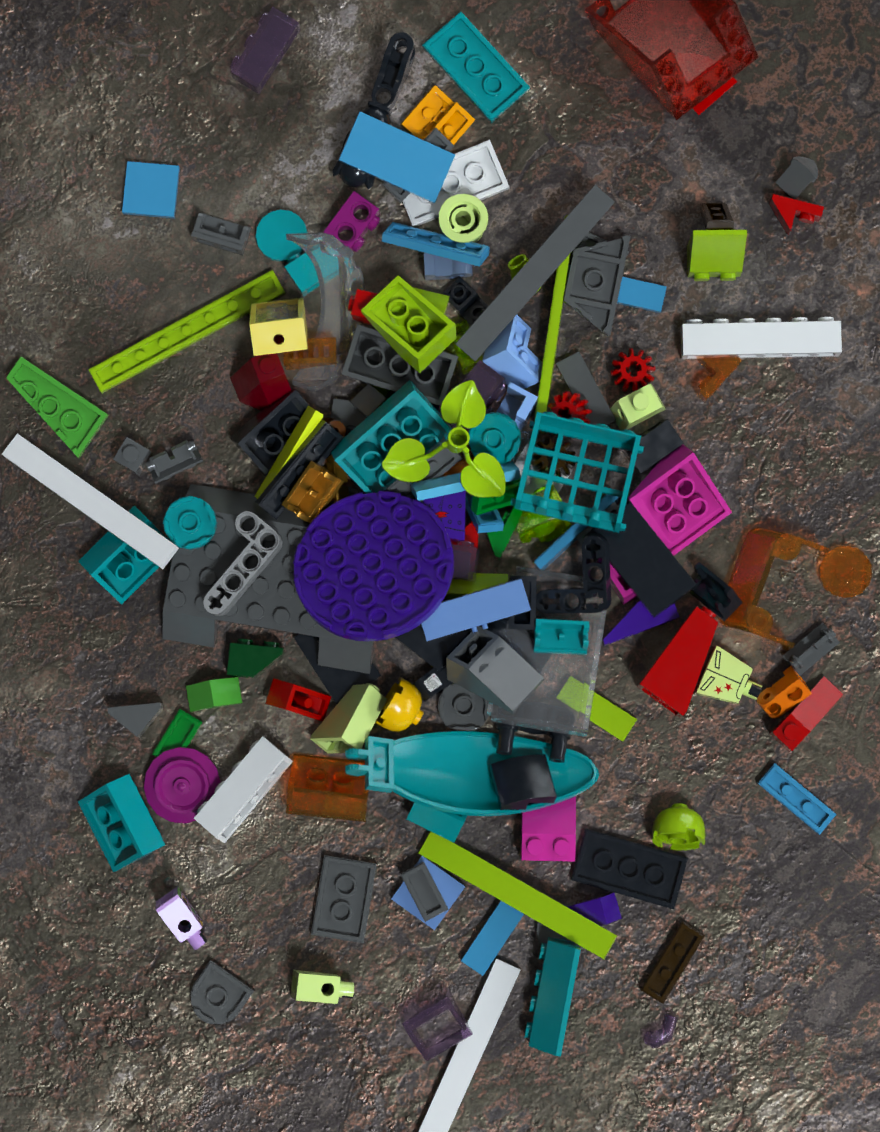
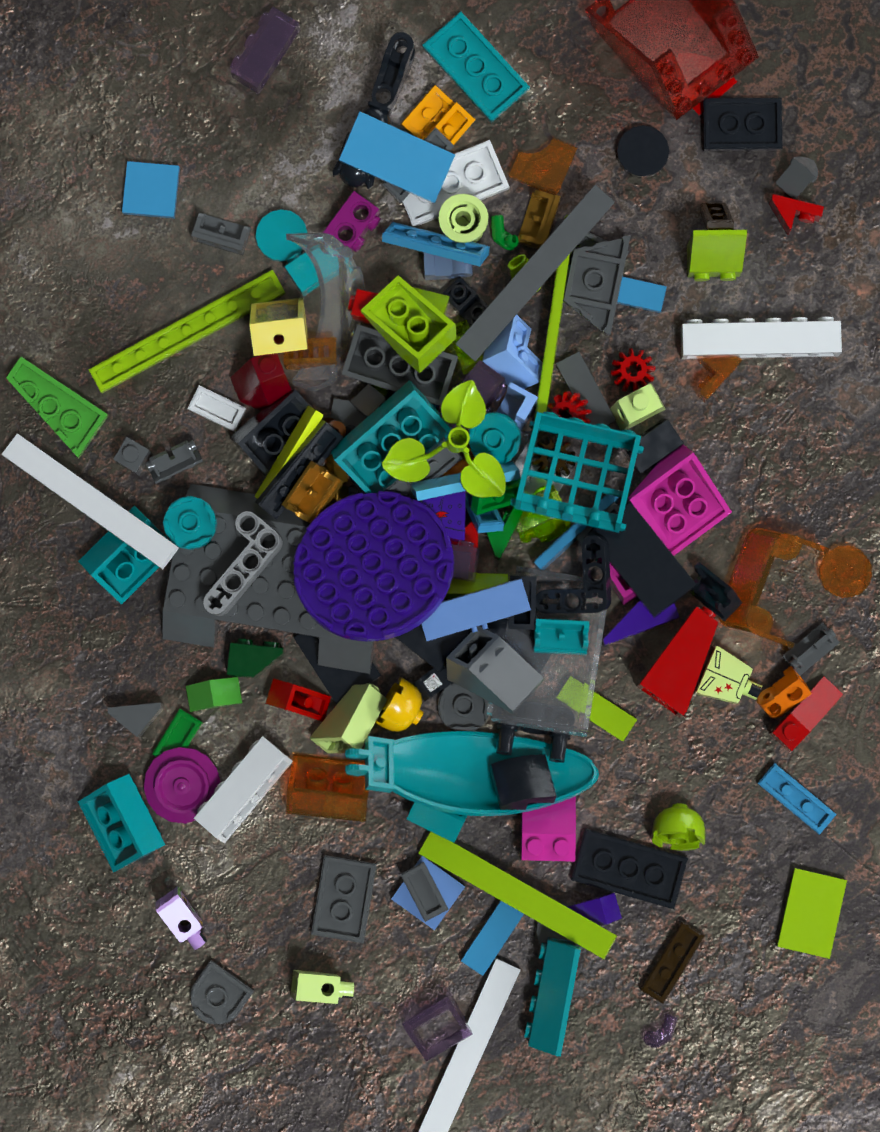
none -> white tile [187,385,247,432]
none -> green arm [491,215,519,250]
none -> clear orange tile [509,138,577,195]
none -> pearl gold hinge [518,190,561,249]
none -> black tile [617,125,669,178]
none -> black tile [703,98,783,151]
none -> lime tile [777,868,847,959]

